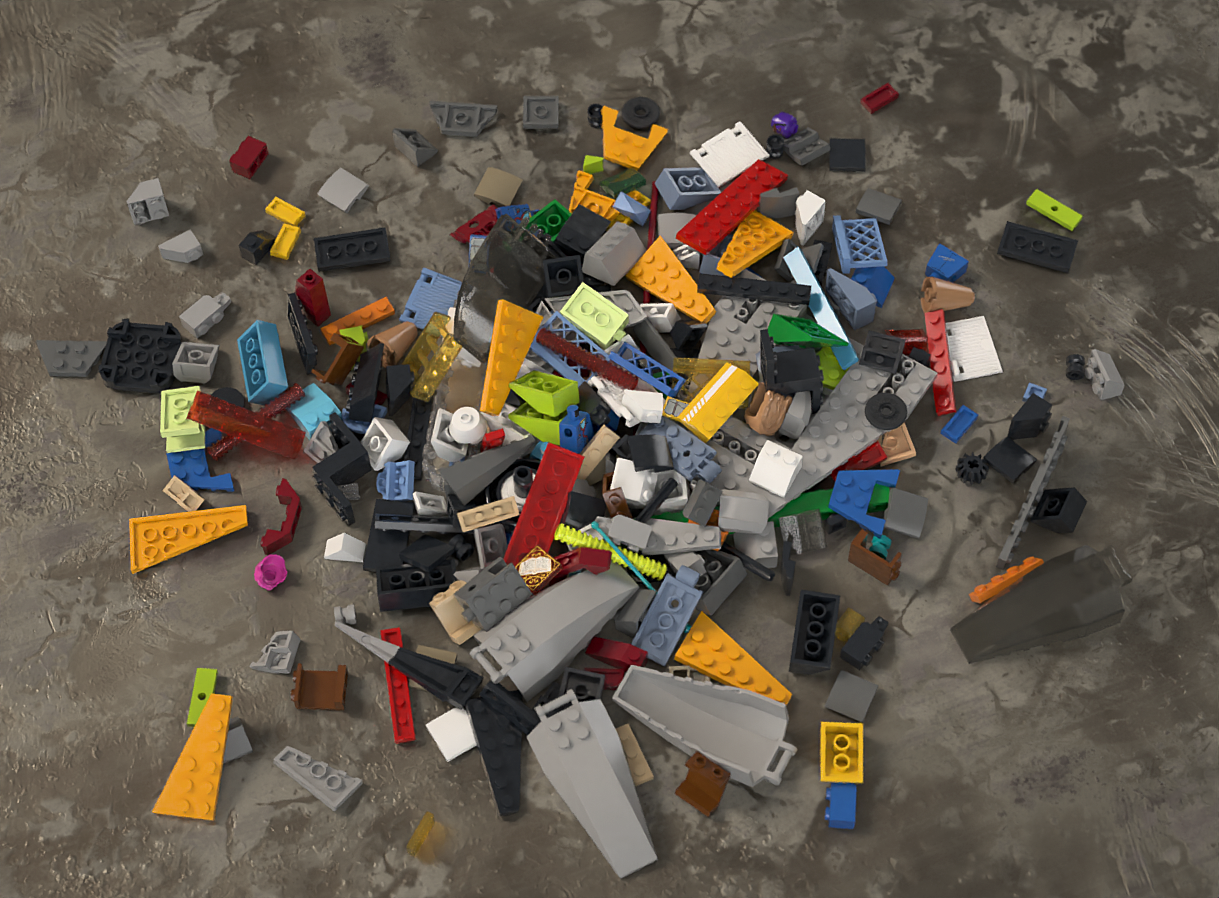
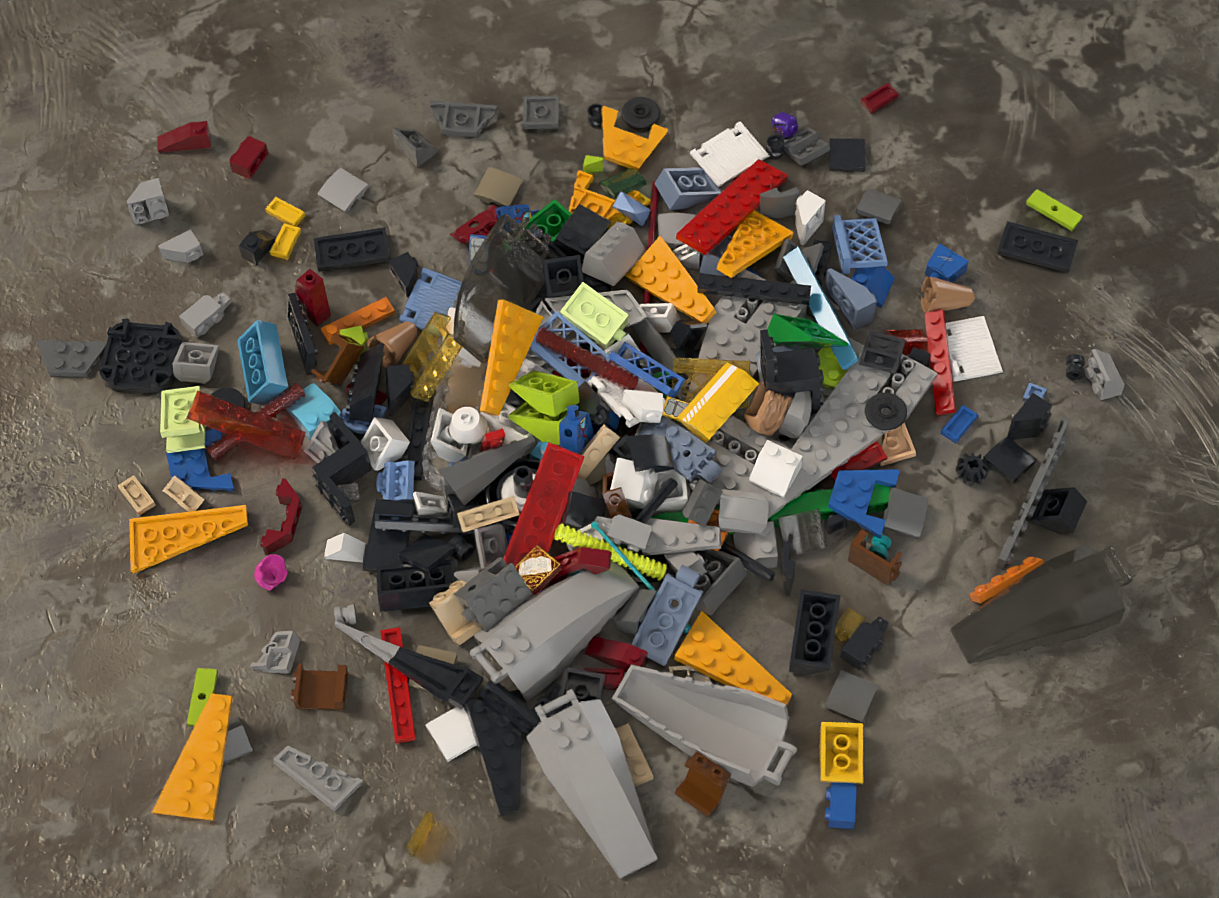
none -> tan plate [117,475,156,516]
none -> dark red slope [157,121,211,153]
none -> black slope [388,252,419,297]

